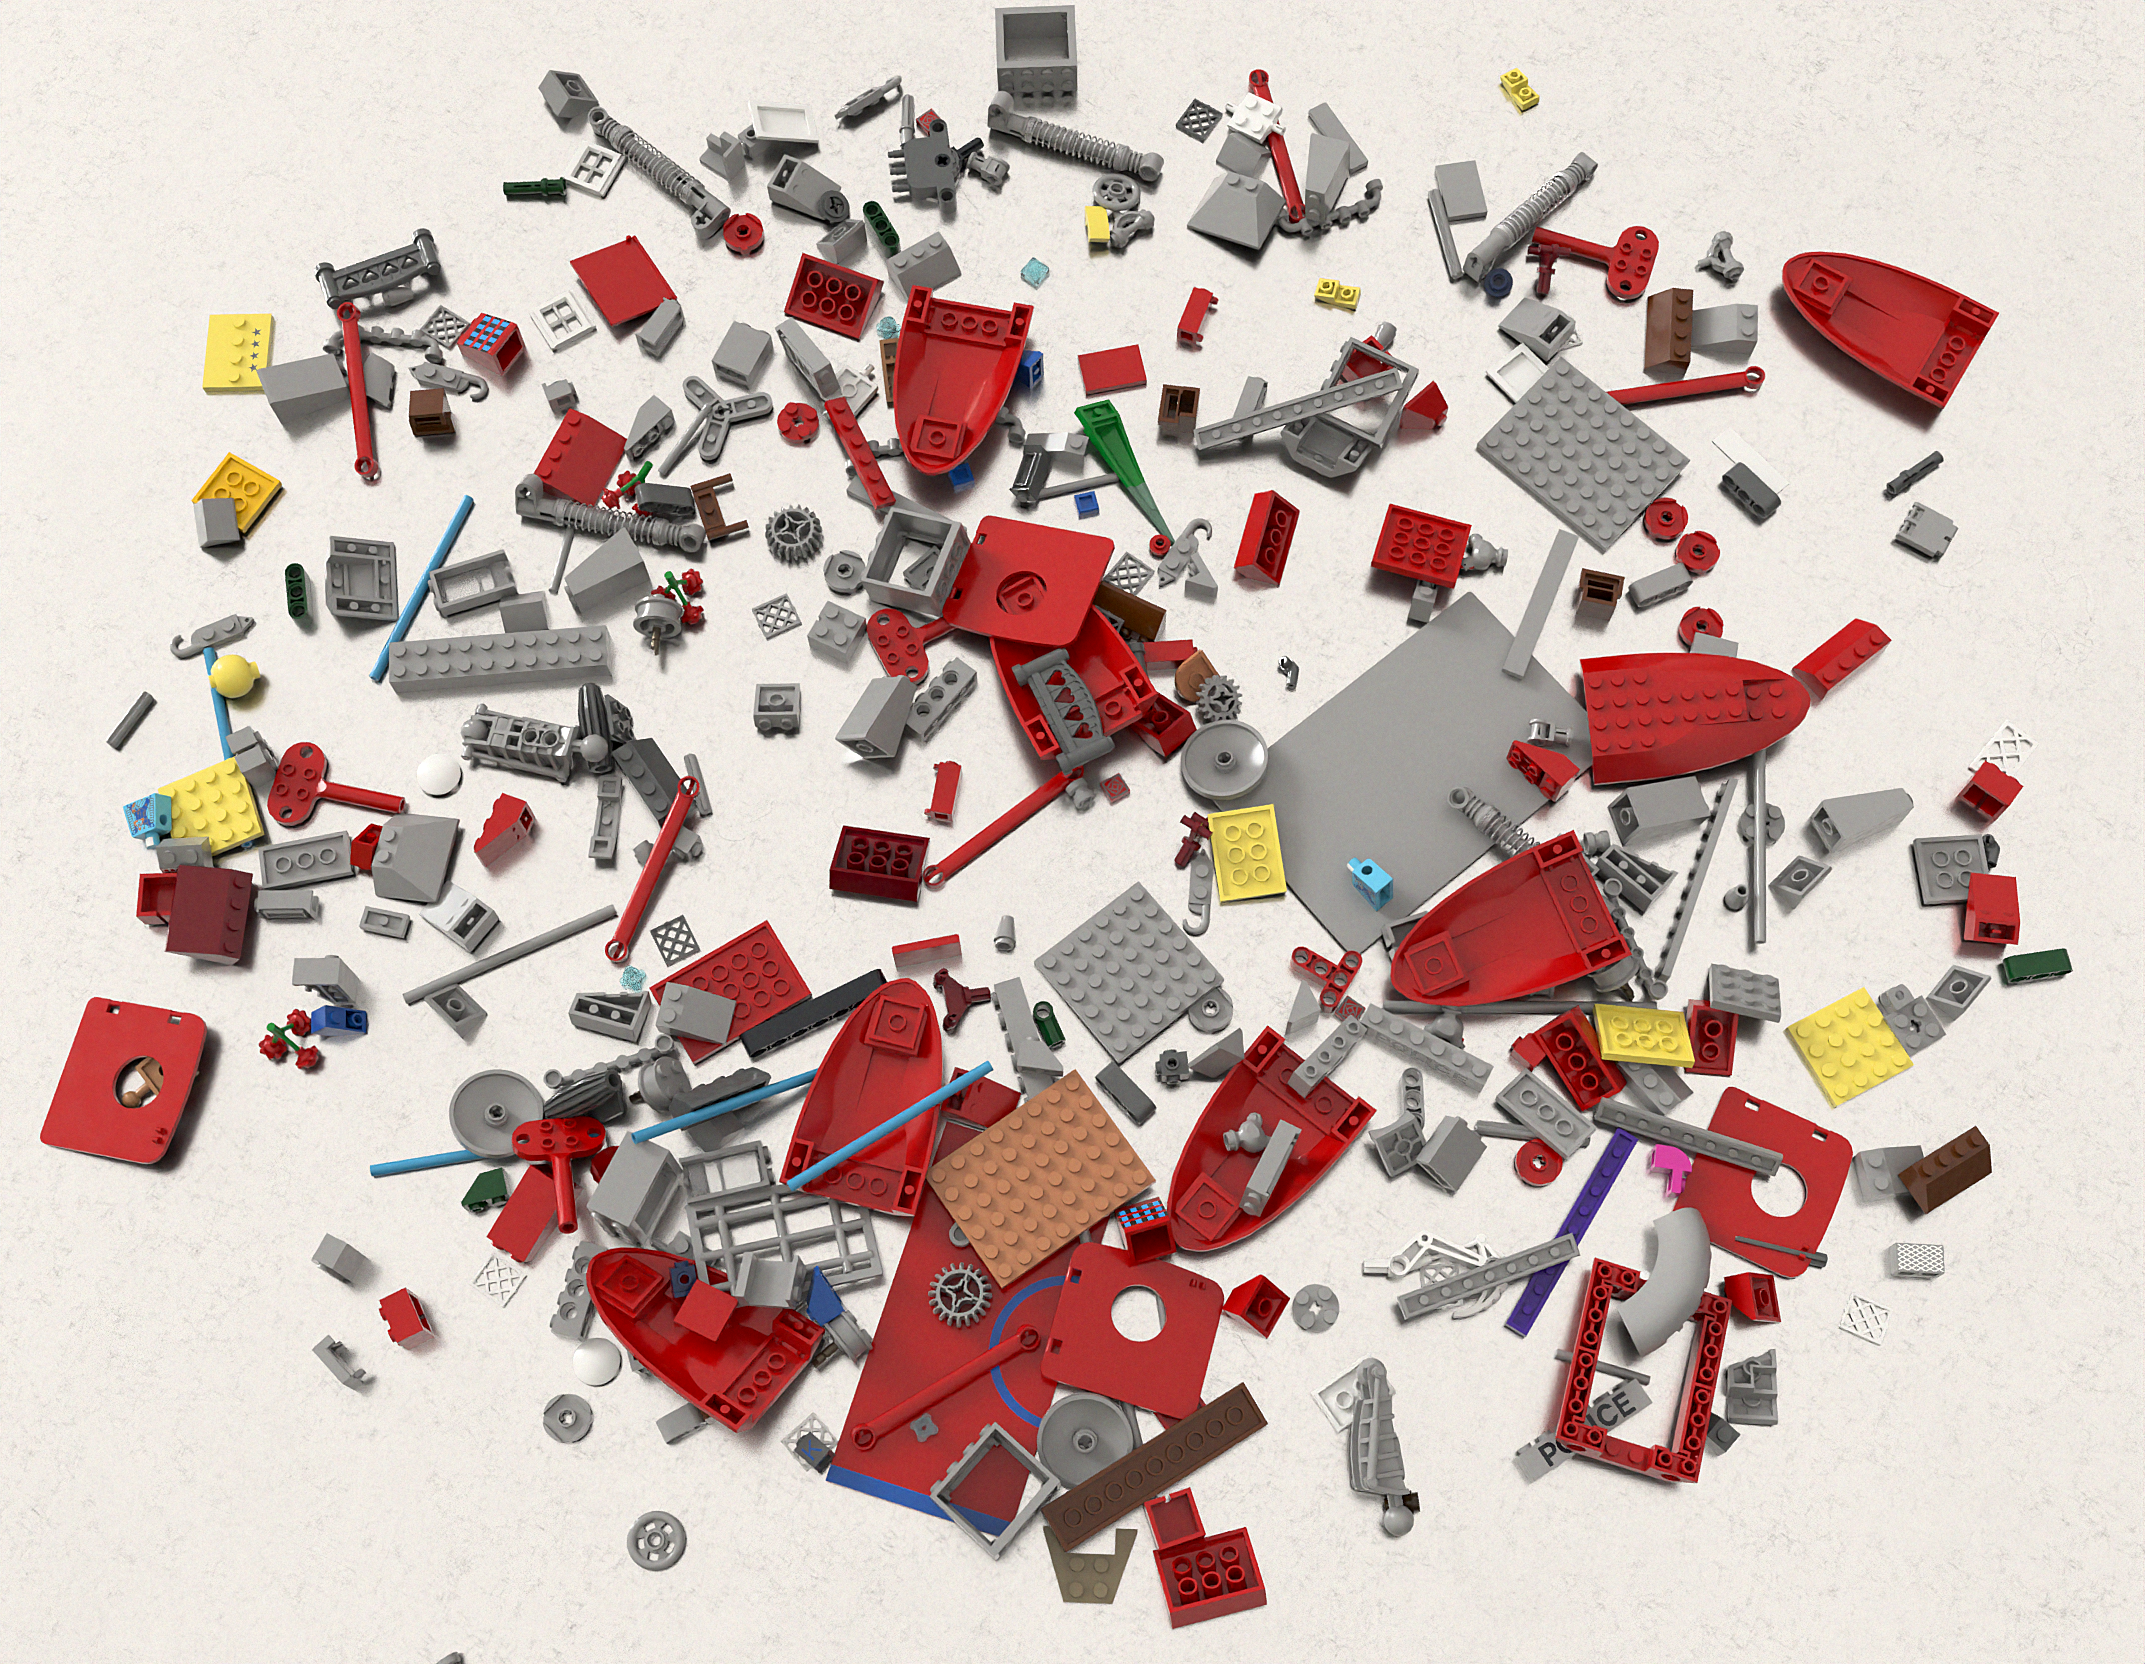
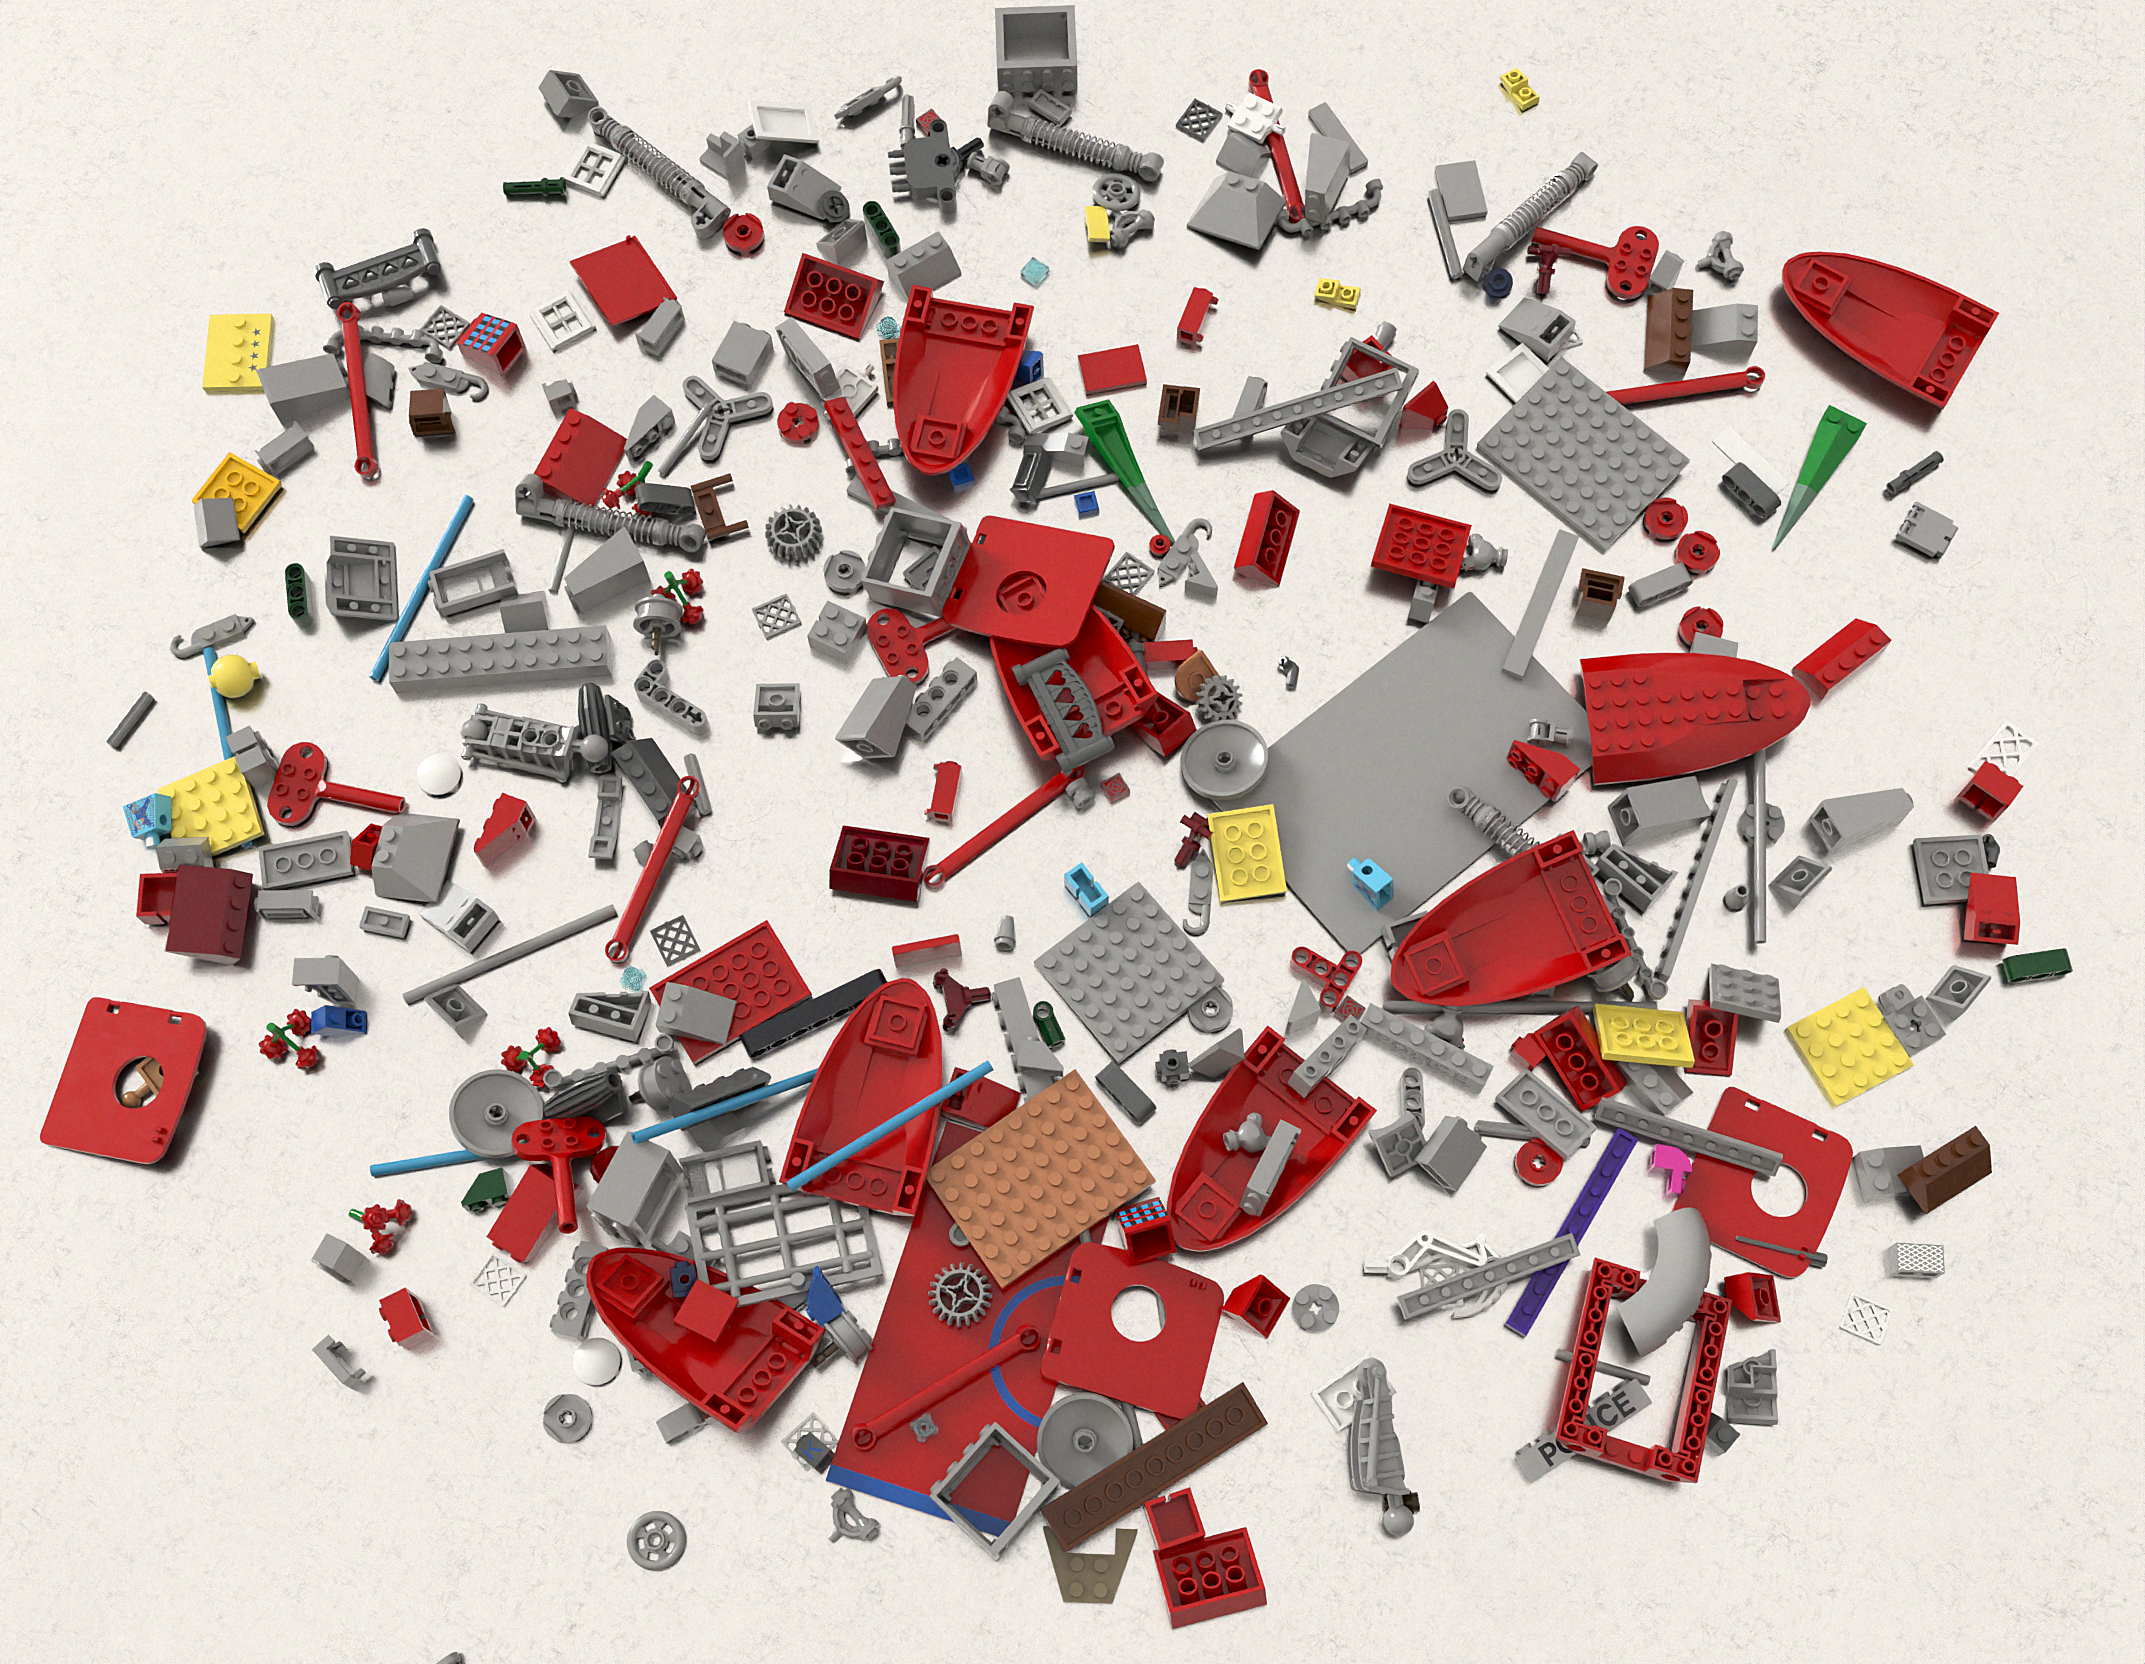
light grey panel [735,1252,806,1309] -> none
none -> light grey window [255,420,313,475]
none -> red plant [349,1199,412,1255]
none -> red plant [501,1027,561,1088]
none -> light grey beam [634,659,709,735]
none -> light grey piece [827,1488,880,1543]
none -> white piece [1007,377,1073,434]
none -> light grey plate [1028,89,1072,126]
none -> medium azure piece [1064,862,1109,917]
none -> light grey piece [1407,409,1502,490]
none -> light grey slope [1646,250,1684,294]
none -> green plate [1773,405,1867,550]

